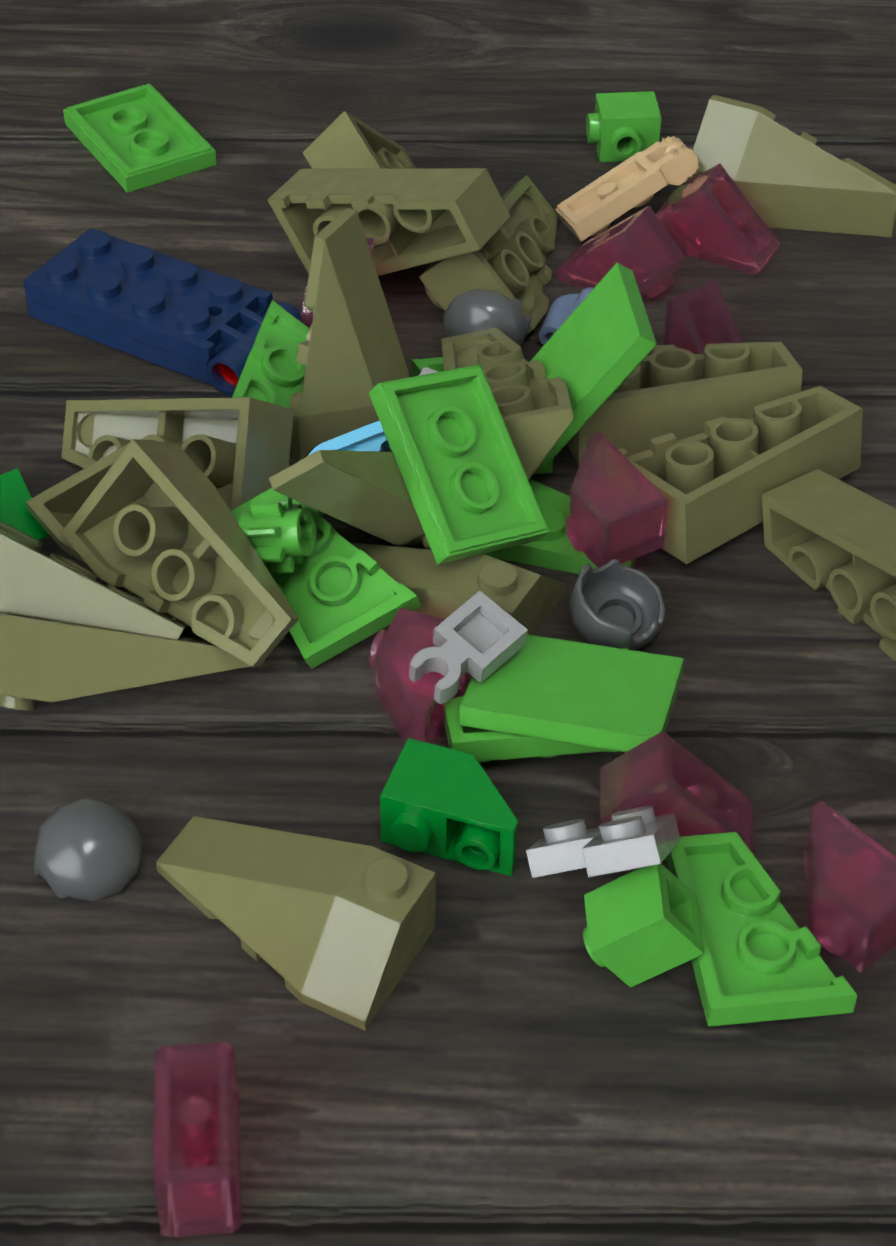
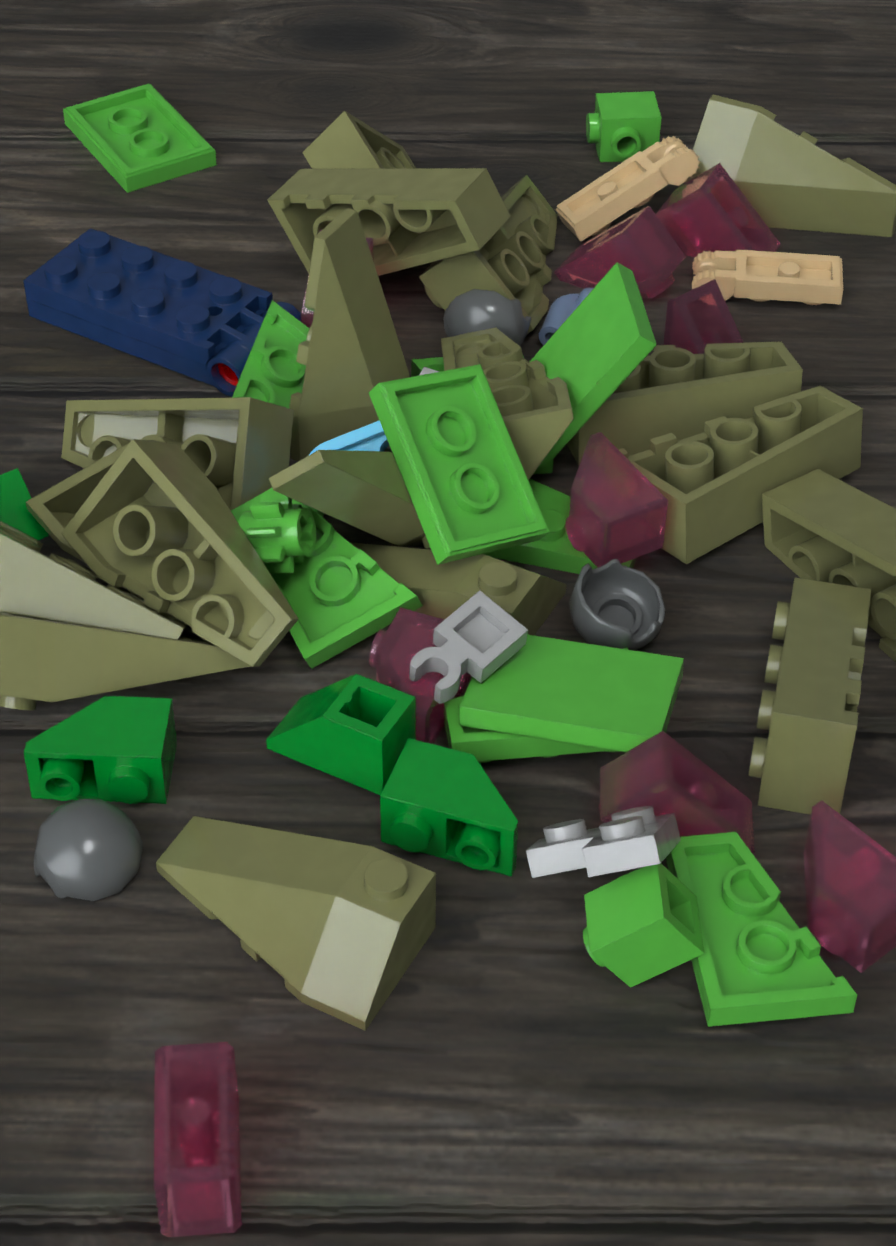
none -> green slope [23,696,177,804]
none -> green slope [266,674,416,795]
none -> tan hinge [692,249,843,305]
none -> olive wedge [748,577,871,819]

